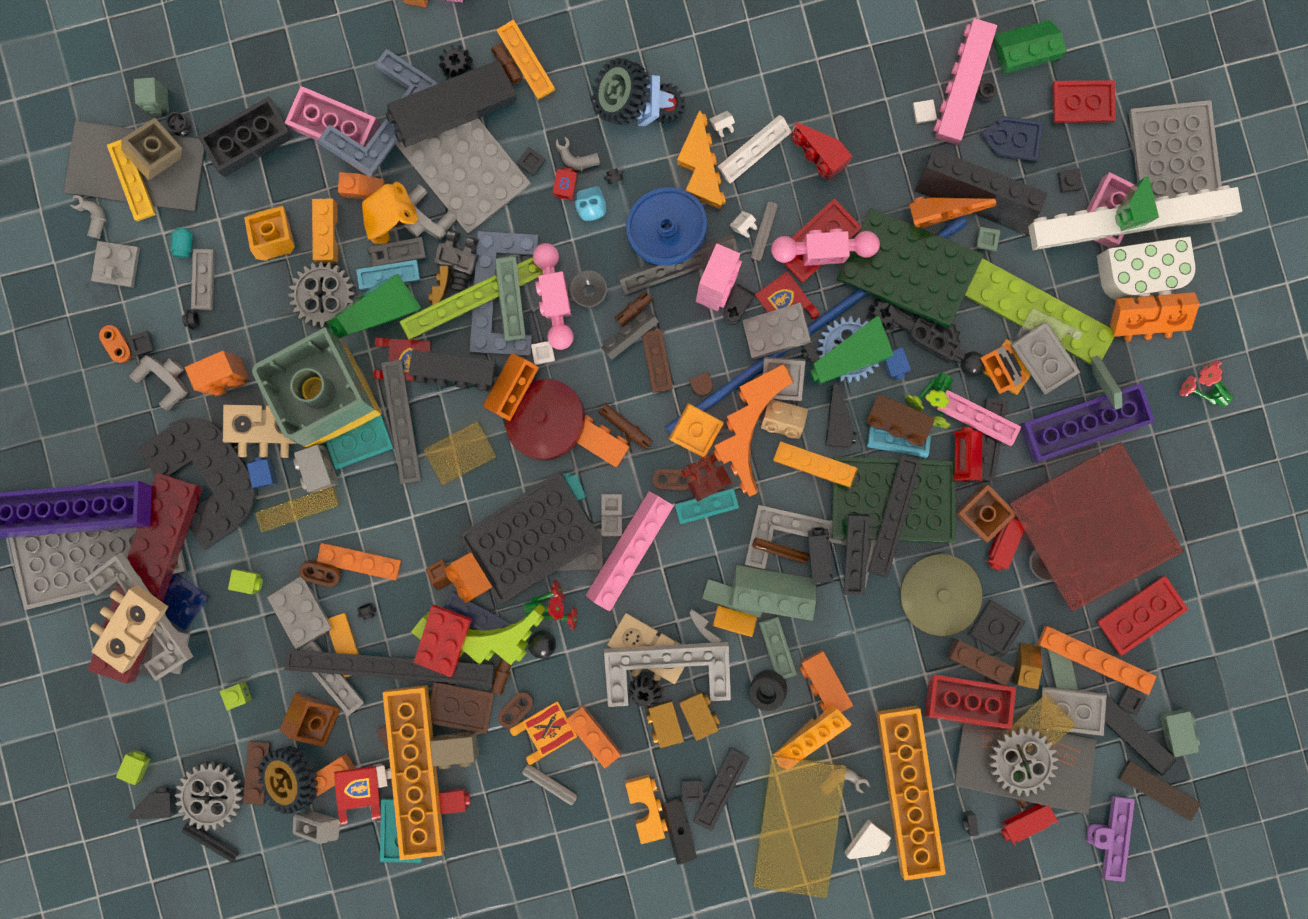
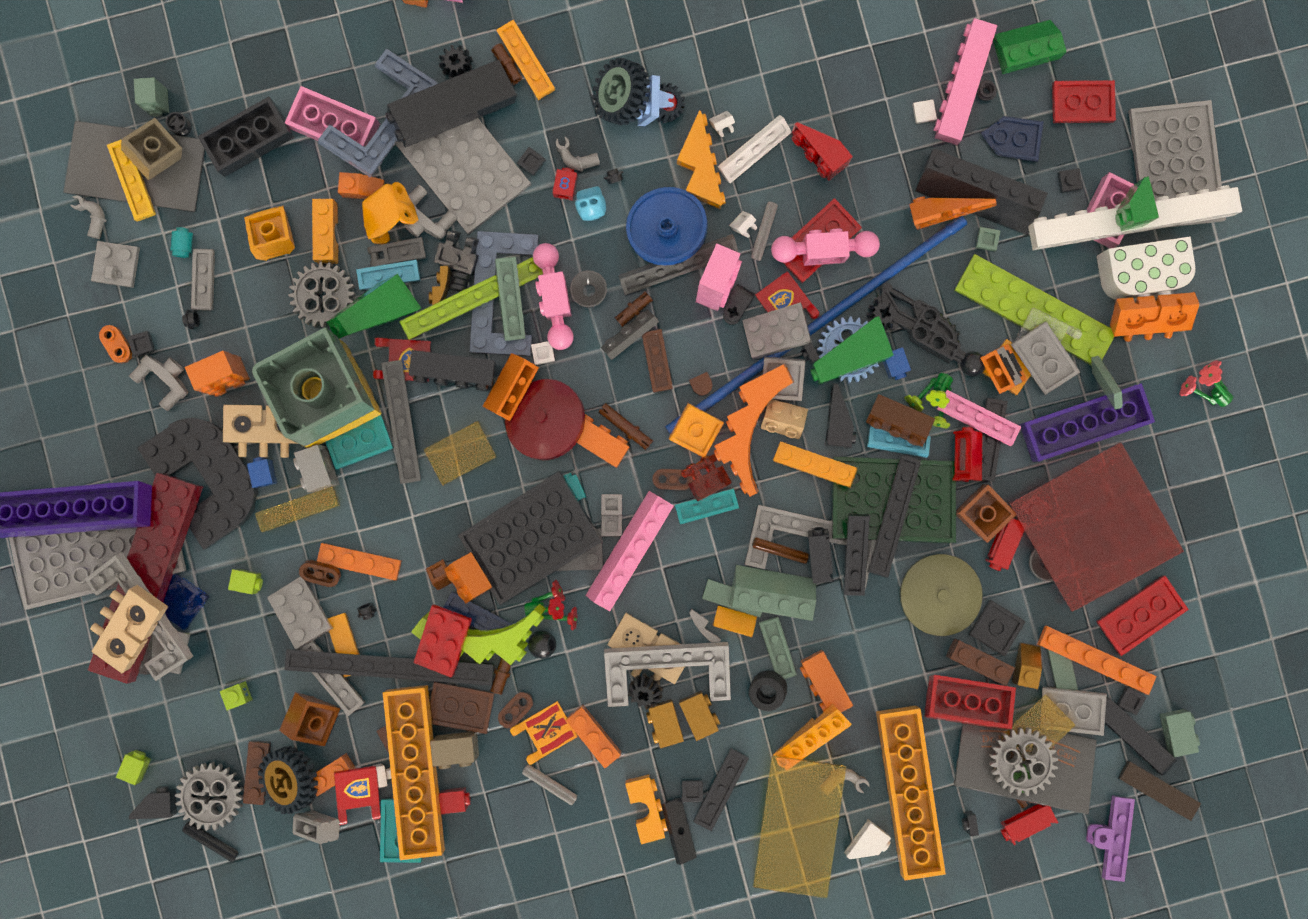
dark green plate [837,208,984,328] -> none

